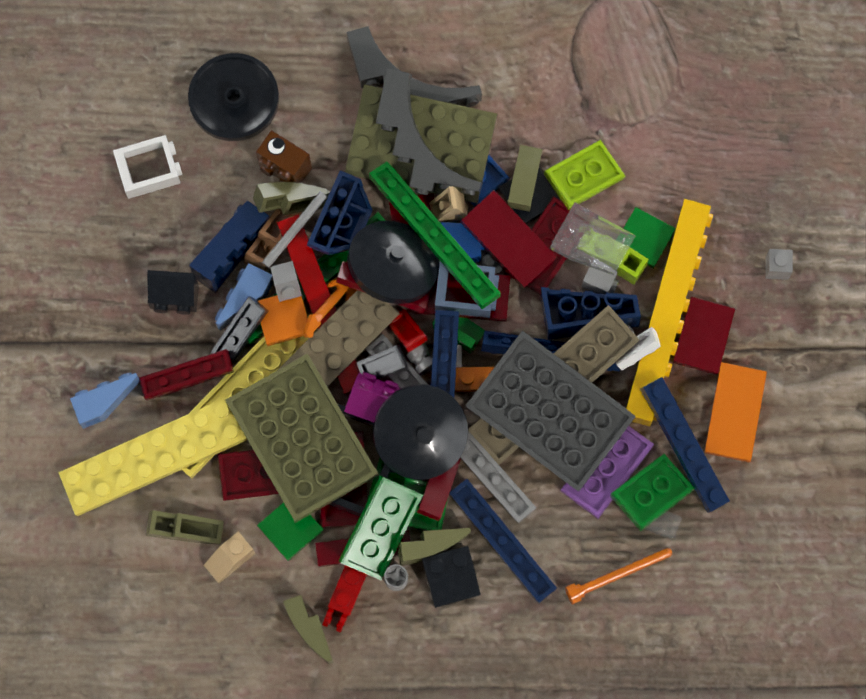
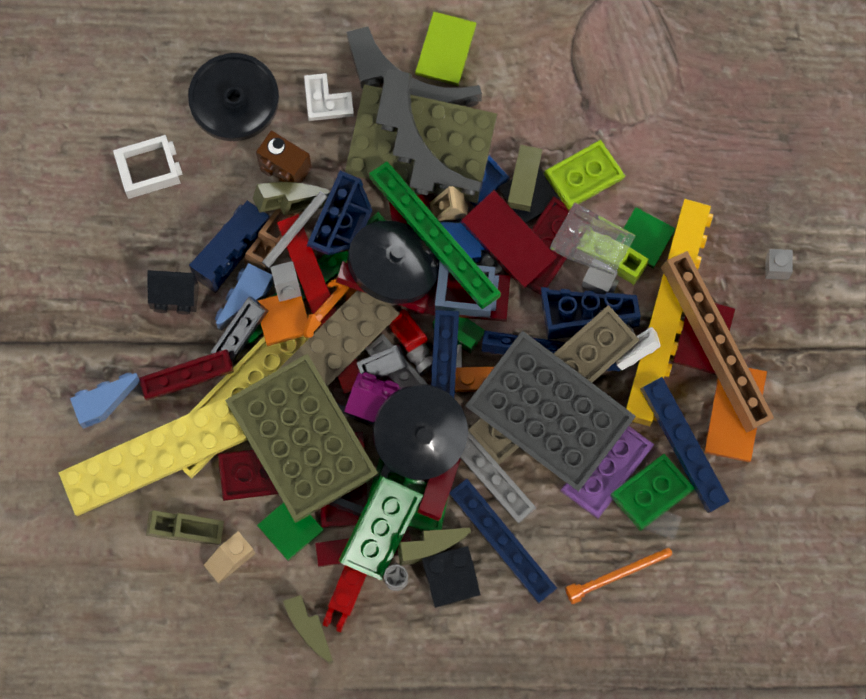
none -> white plate [304,73,354,121]
none -> lime tile [415,12,477,86]
none -> medium nougat brick [661,251,774,433]

